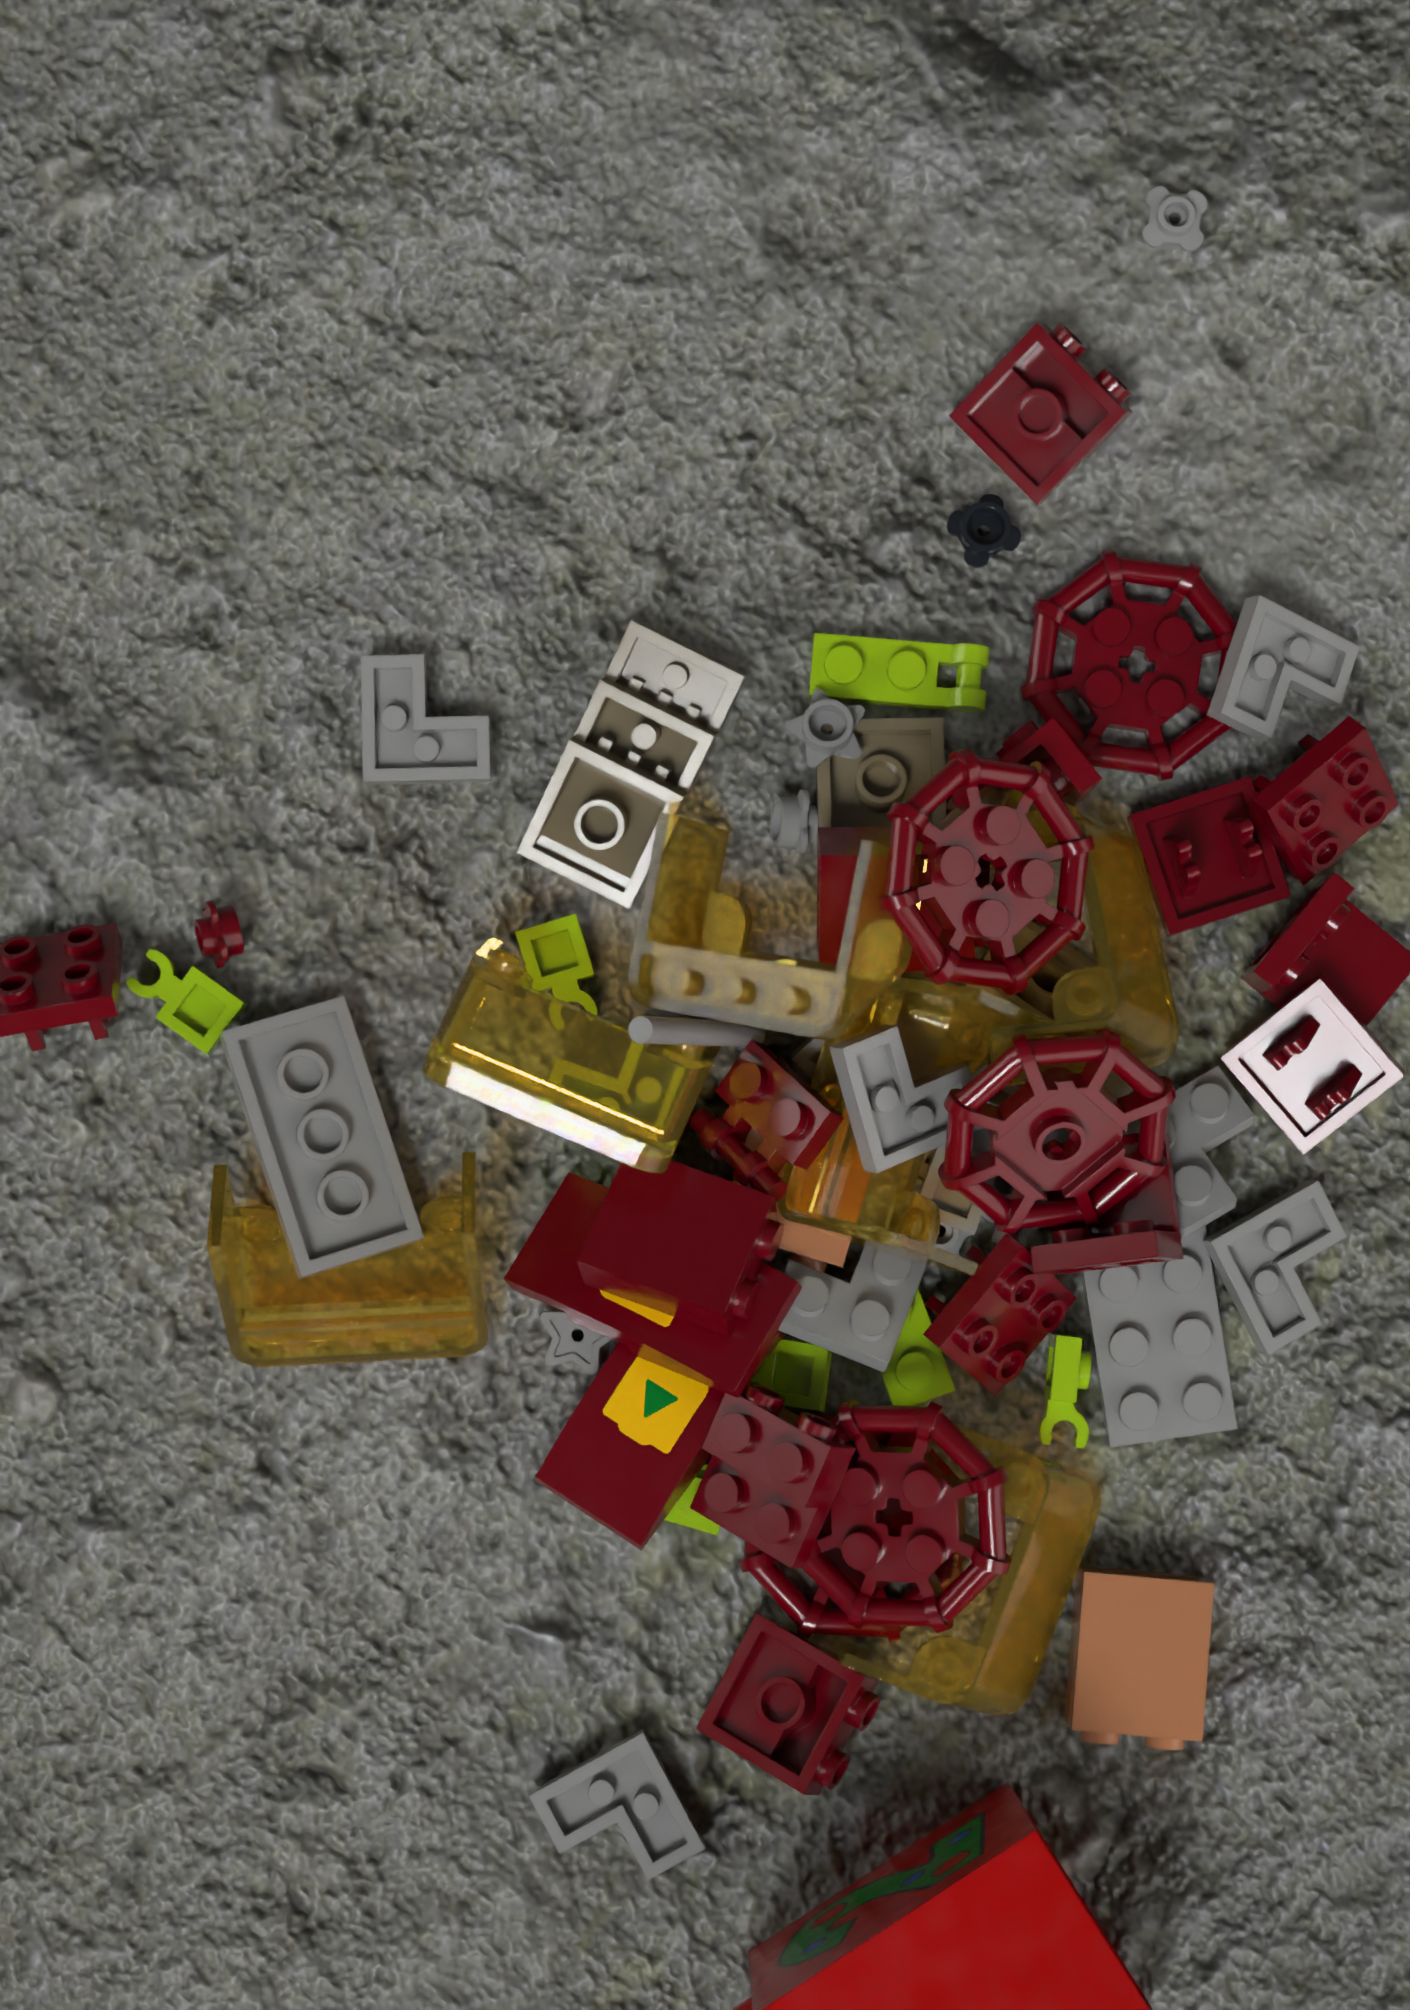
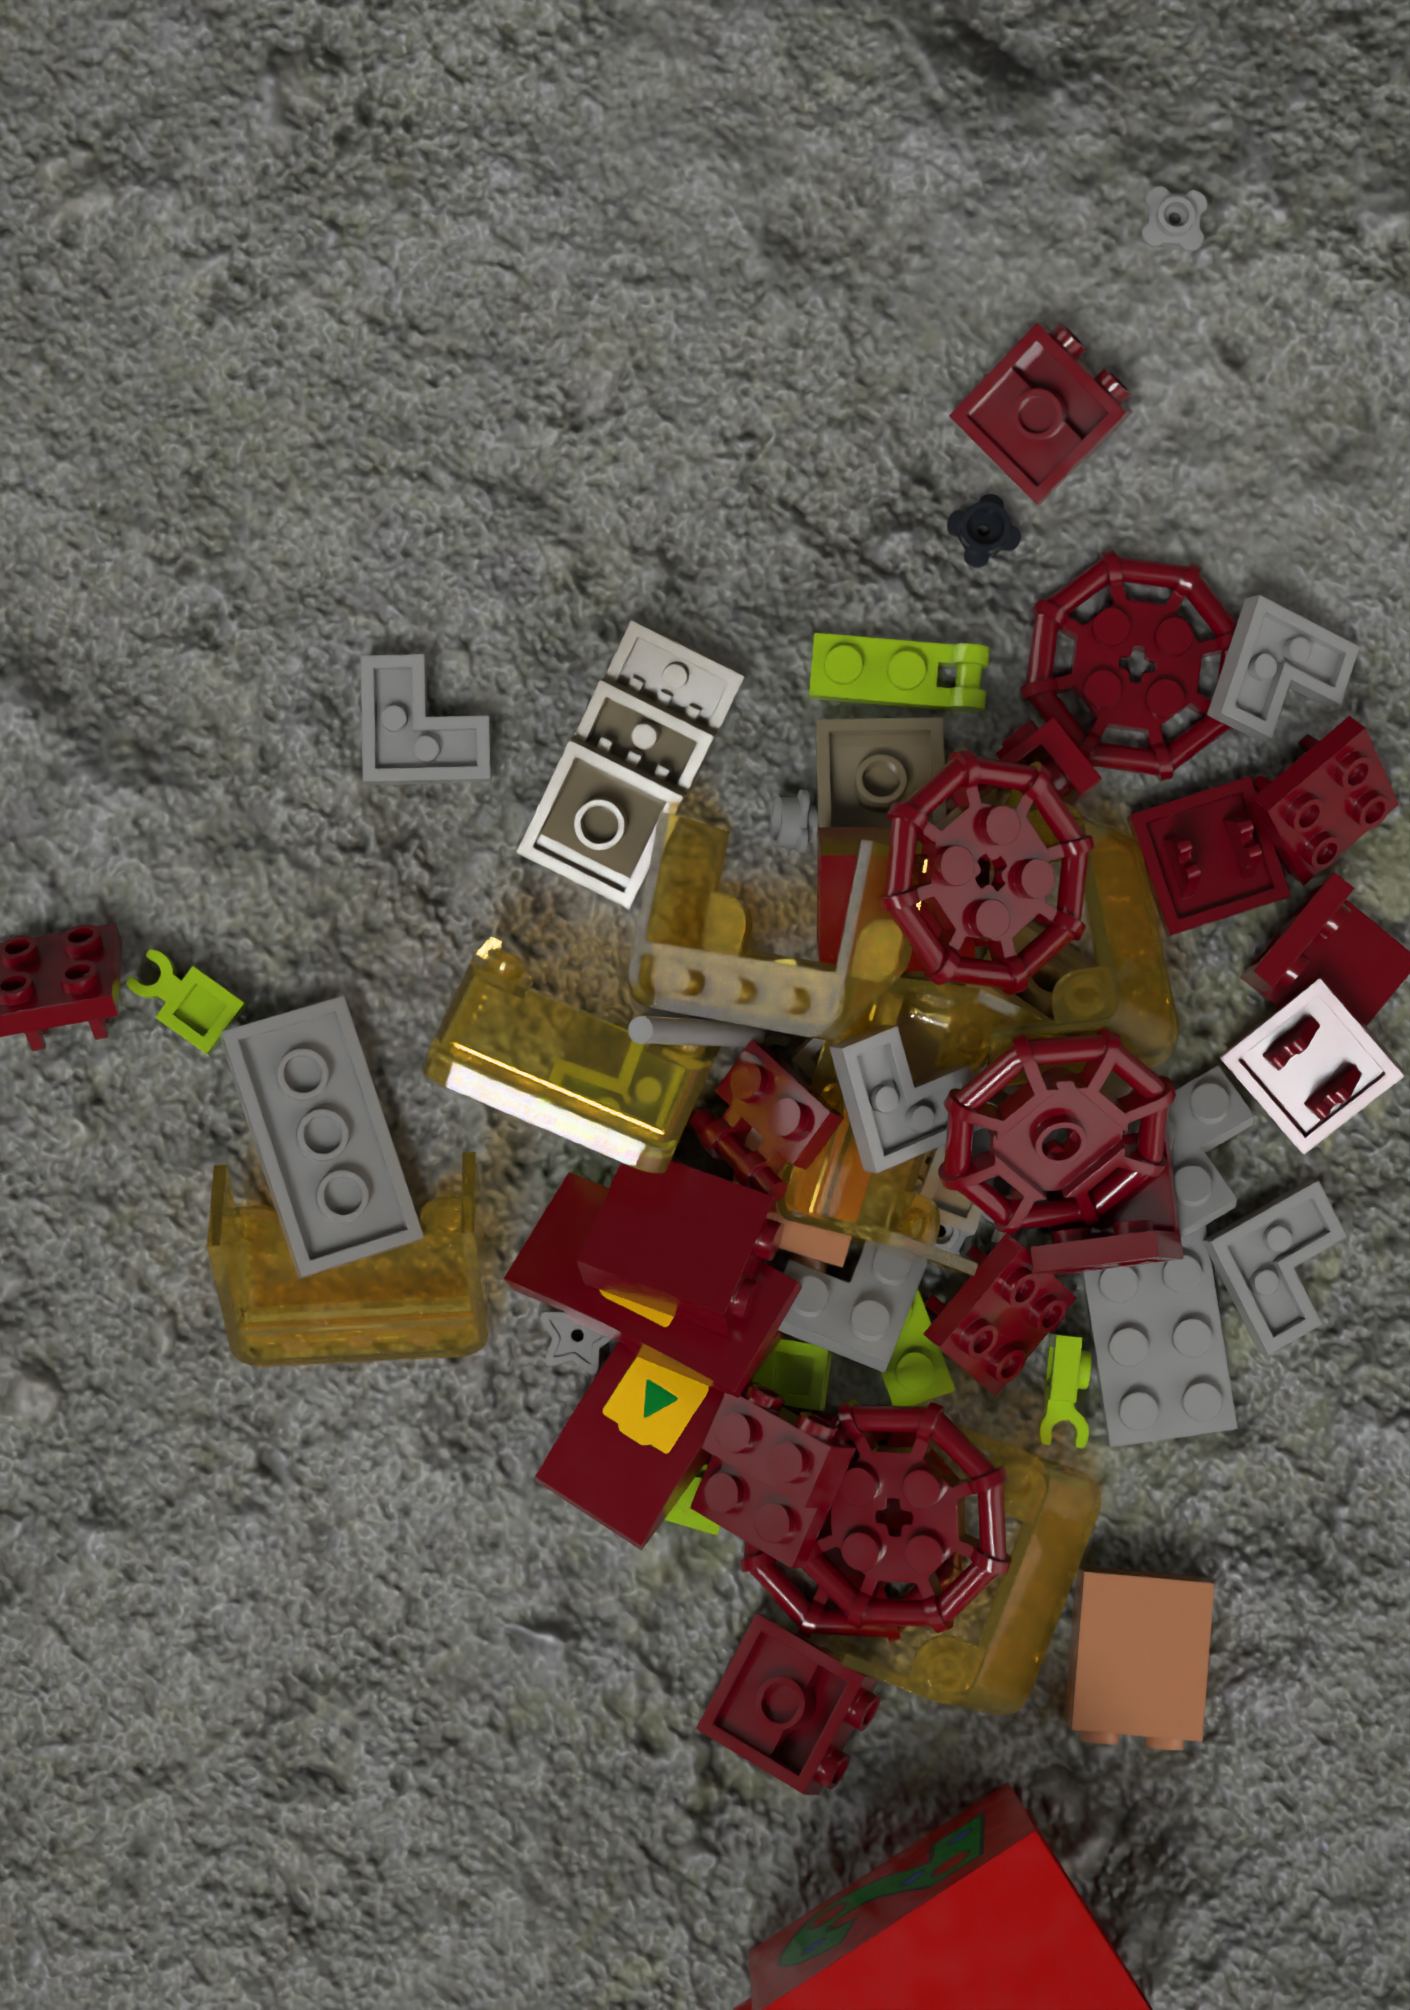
dark red plate [194,900,244,969] -> none
lime plate [515,913,598,1034] -> none
light grey plate [529,1729,705,1880] -> none
light grey plate [784,689,865,769] -> none

